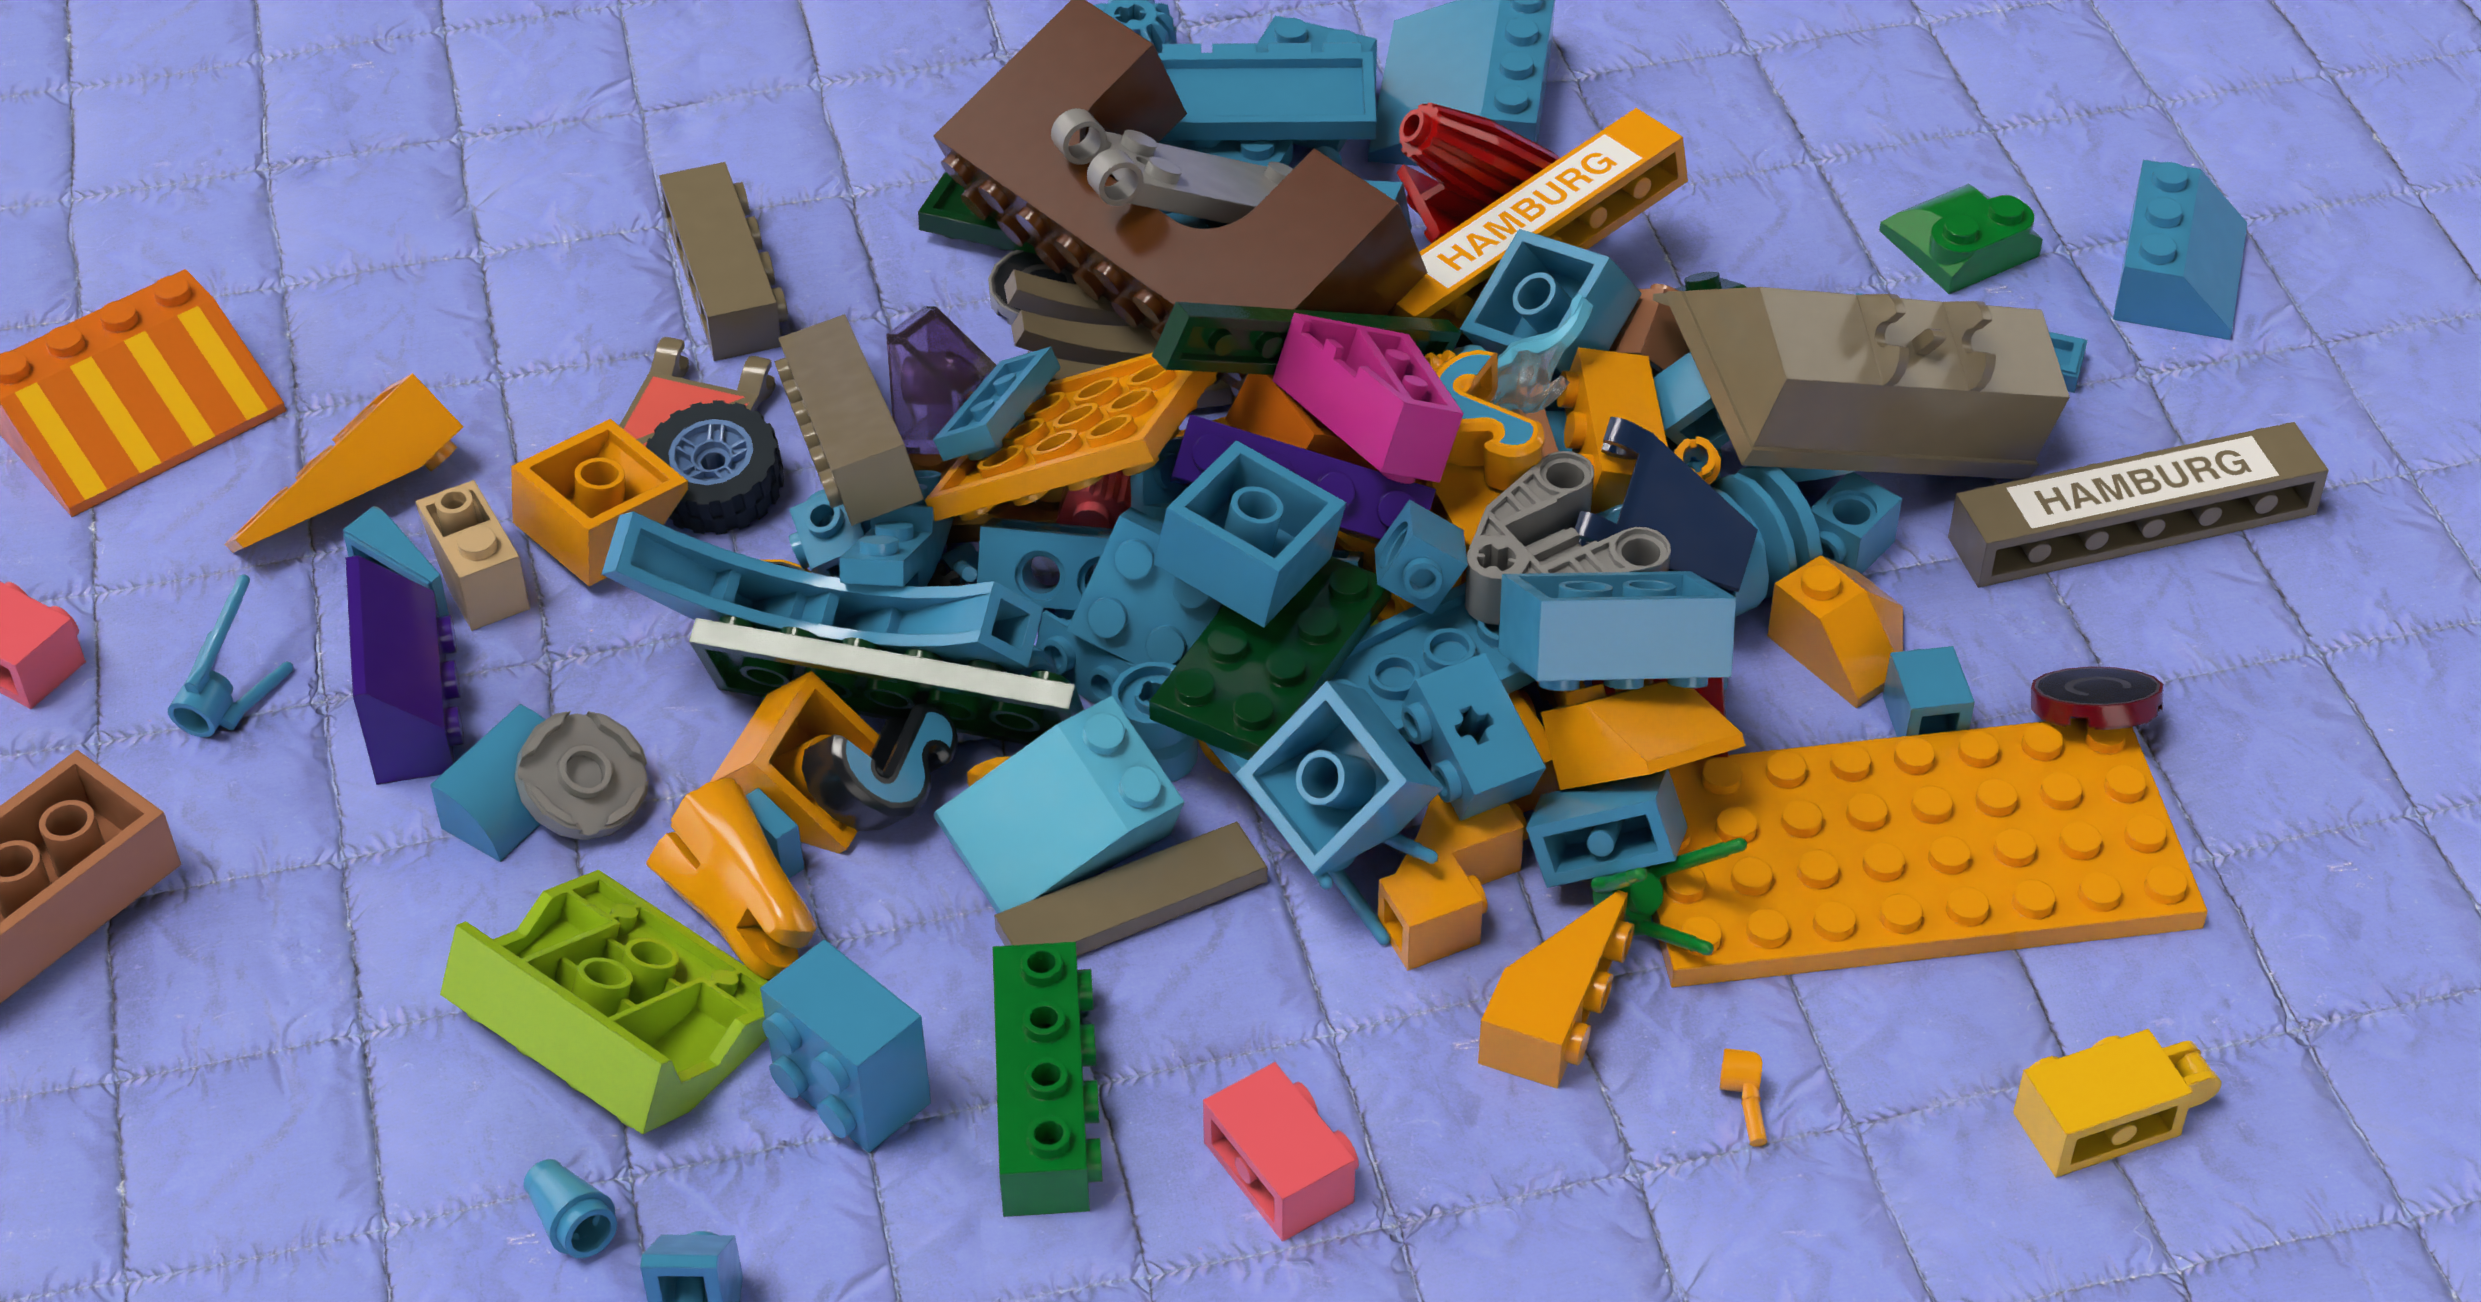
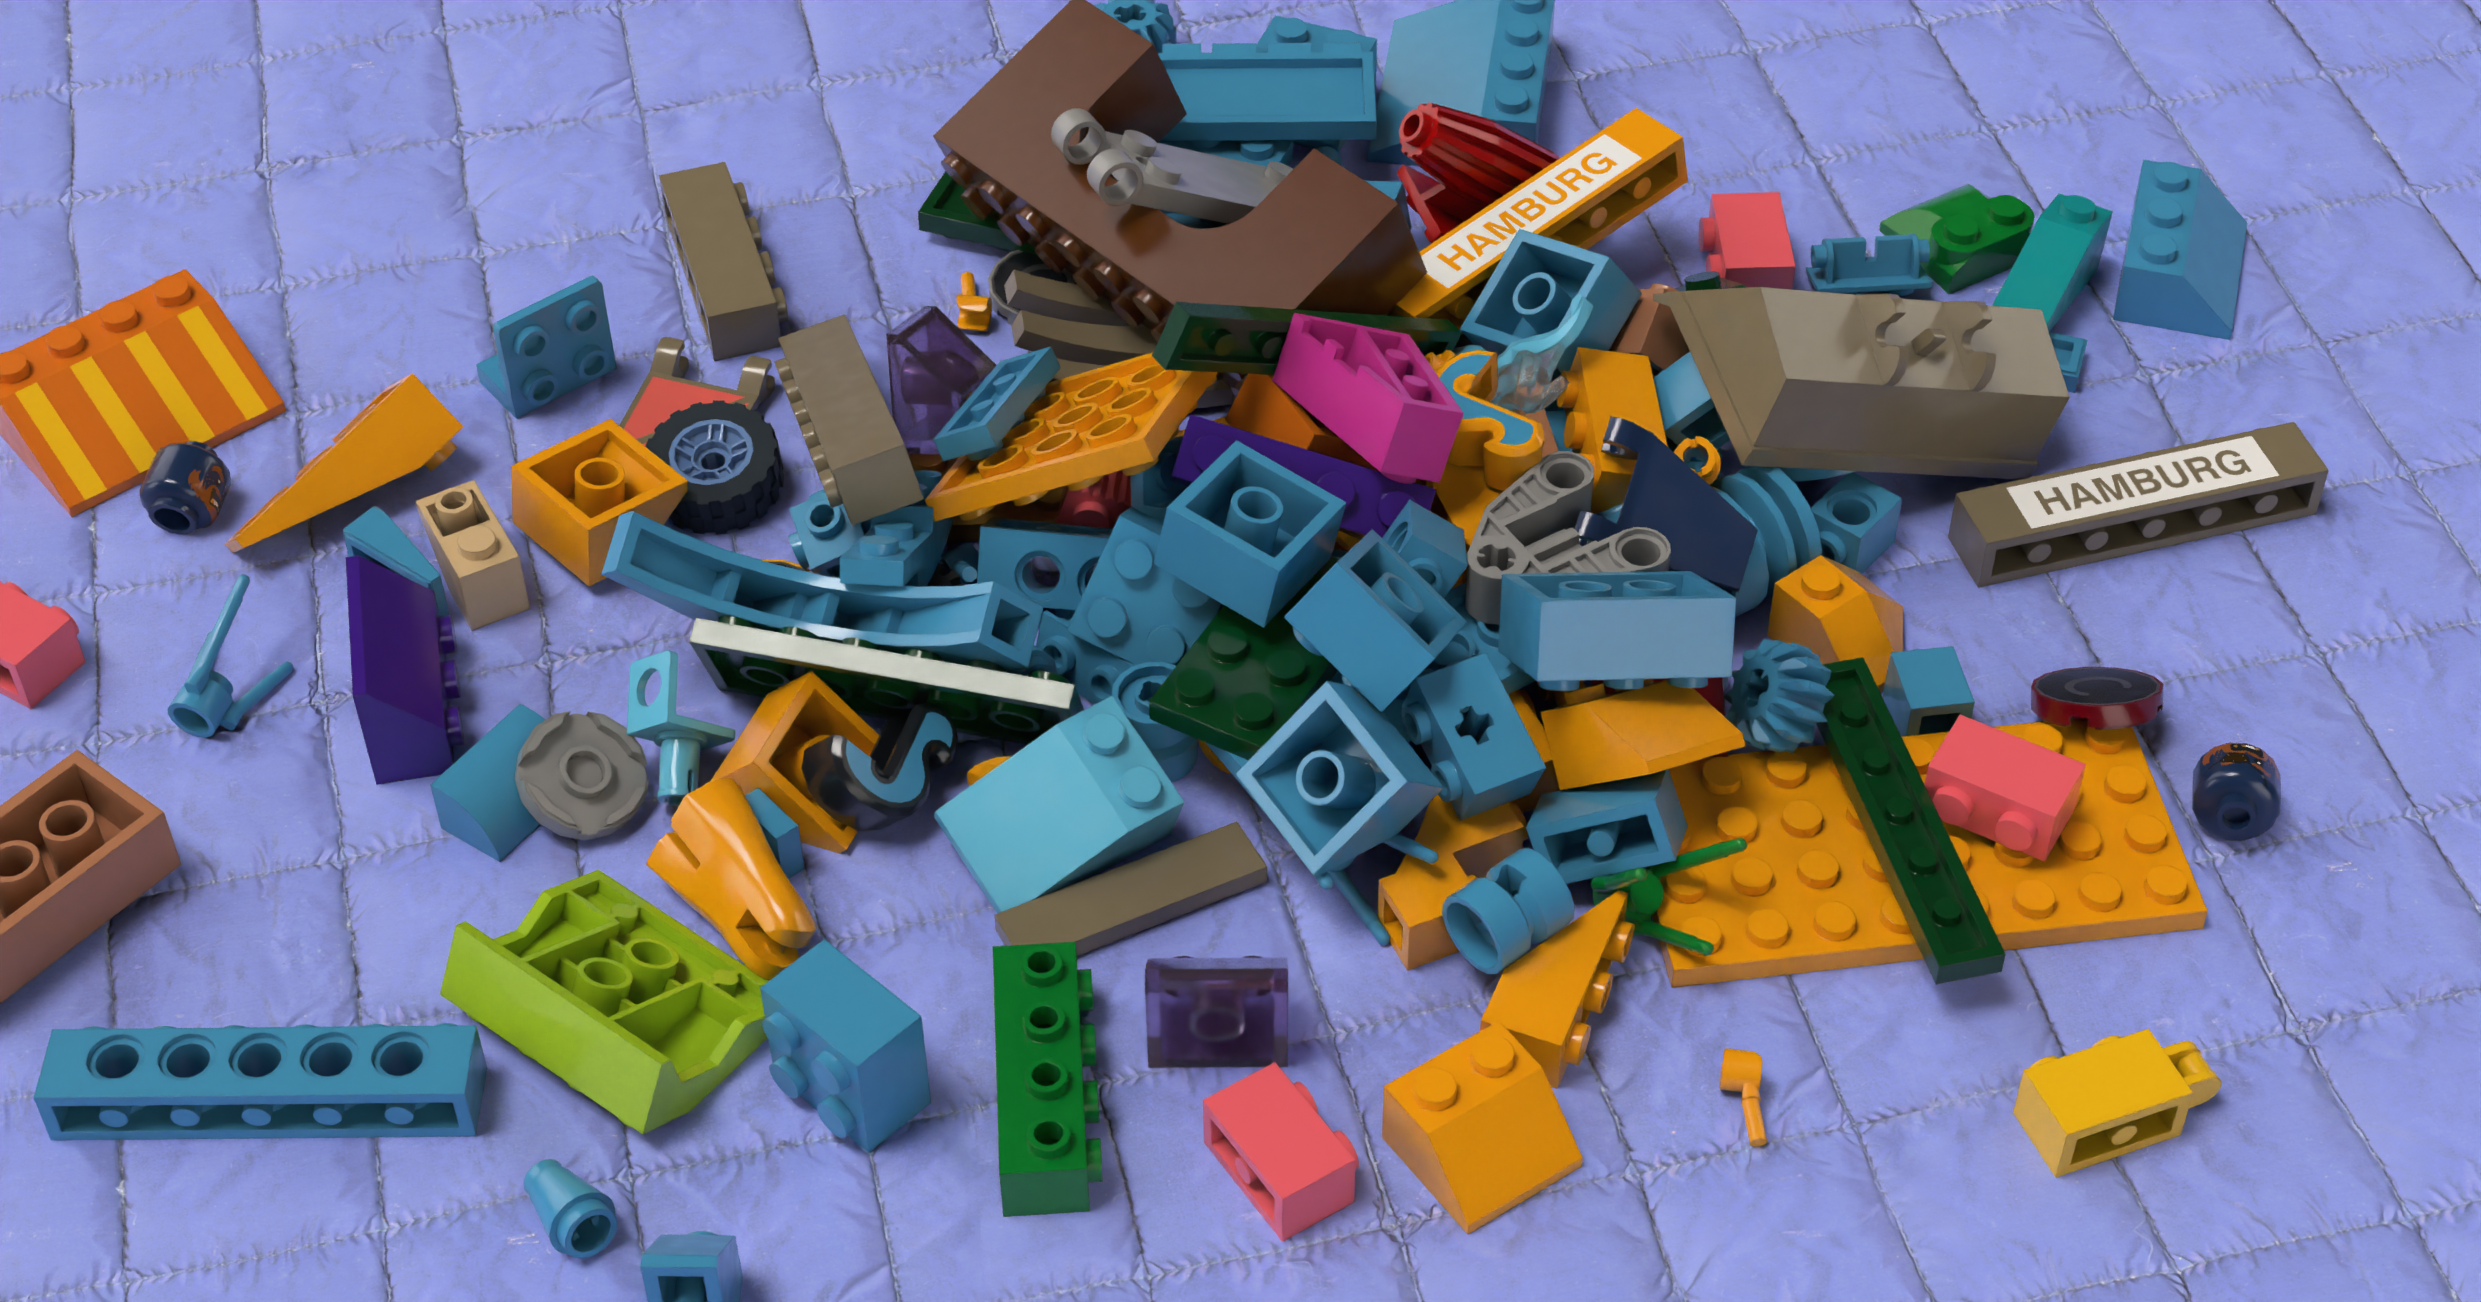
none -> dark azure brick [34,1023,487,1140]
none -> dark blue head [140,441,231,534]
none -> dark azure bracket [476,276,617,419]
none -> medium azure bracket [626,650,735,806]
none -> light orange hand [957,272,992,332]
none -> clear purple slope [1145,956,1288,1068]
none -> dark azure brick [1284,529,1467,712]
none -> light orange slope [1382,1020,1583,1234]
none -> dark azure wheel [1442,848,1575,974]
none -> coral brick [1699,192,1796,289]
none -> dark azure gear [1723,639,1835,753]
none -> dark azure hinge [1806,234,1933,296]
none -> dark green plate [1816,657,2006,984]
none -> coral brick [1925,715,2086,862]
none -> teal slope [1992,193,2113,332]
none -> dark blue head [2192,742,2281,841]

